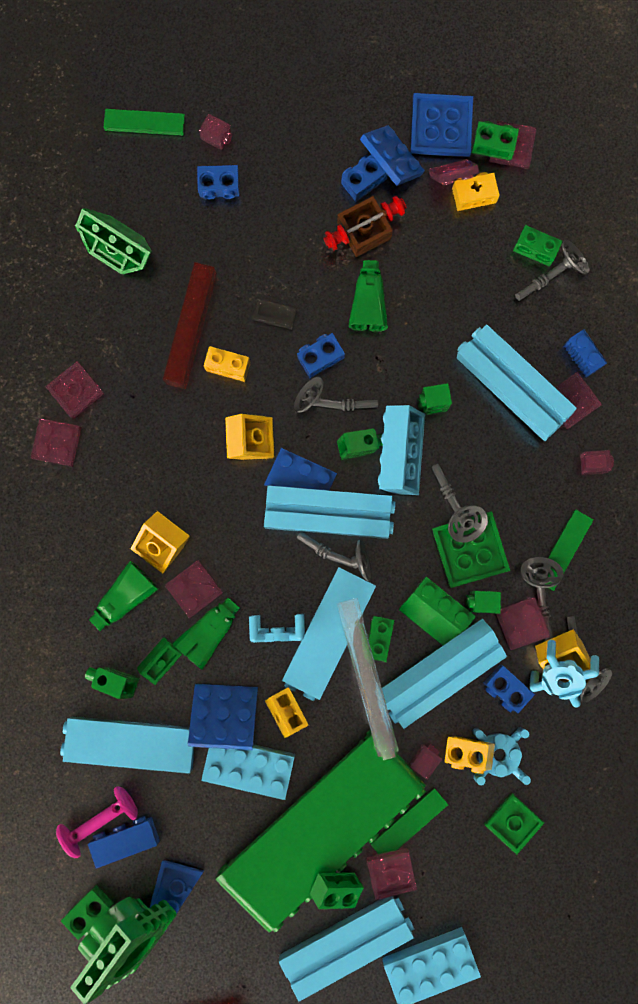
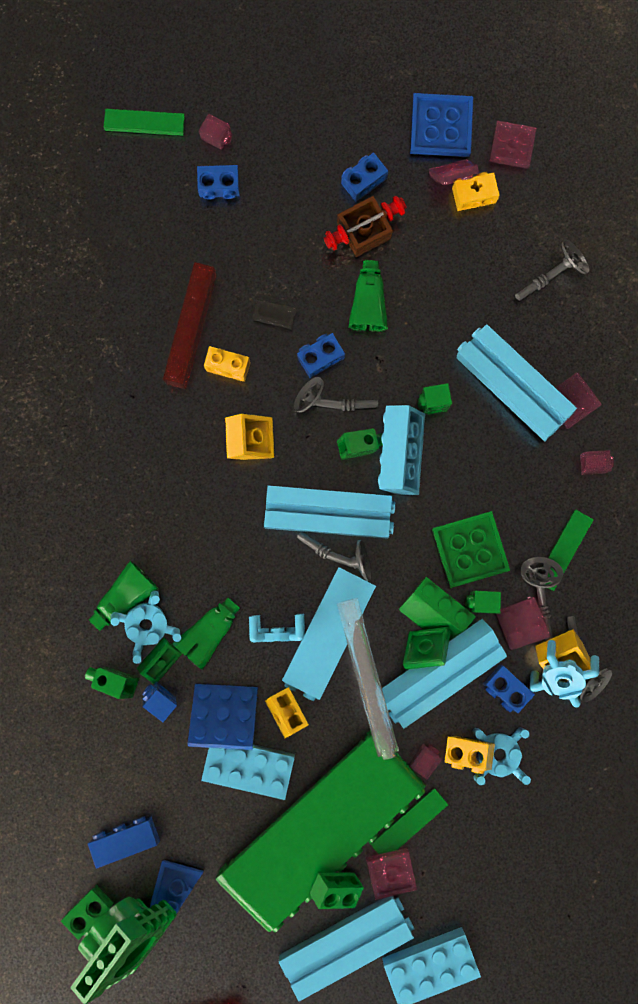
clear pink plate [31,418,81,467] -> none
clear pink plate [45,361,104,419] -> none
dark pink hose [56,786,138,858] -> none
medium azure brick [60,716,194,773] -> none
green wedge [75,208,152,274] -> none
yellow slope [131,511,190,574] -> none
clear pink plate [165,560,223,618] -> none
blue wing [264,448,337,491] -> none
blue plate [360,125,425,186] -> none
green brick [364,616,394,662] -> none
dark grey dish [431,463,488,543] -> none
green brick [472,121,519,161] -> none
green tile [484,793,545,855] -> none
green brick [513,225,562,267] -> none
blue brick [563,329,607,378] -> none
none -> medium azure plate [111,590,181,664]
none -> blue brick [142,682,177,722]
none -> green tile [403,627,451,670]

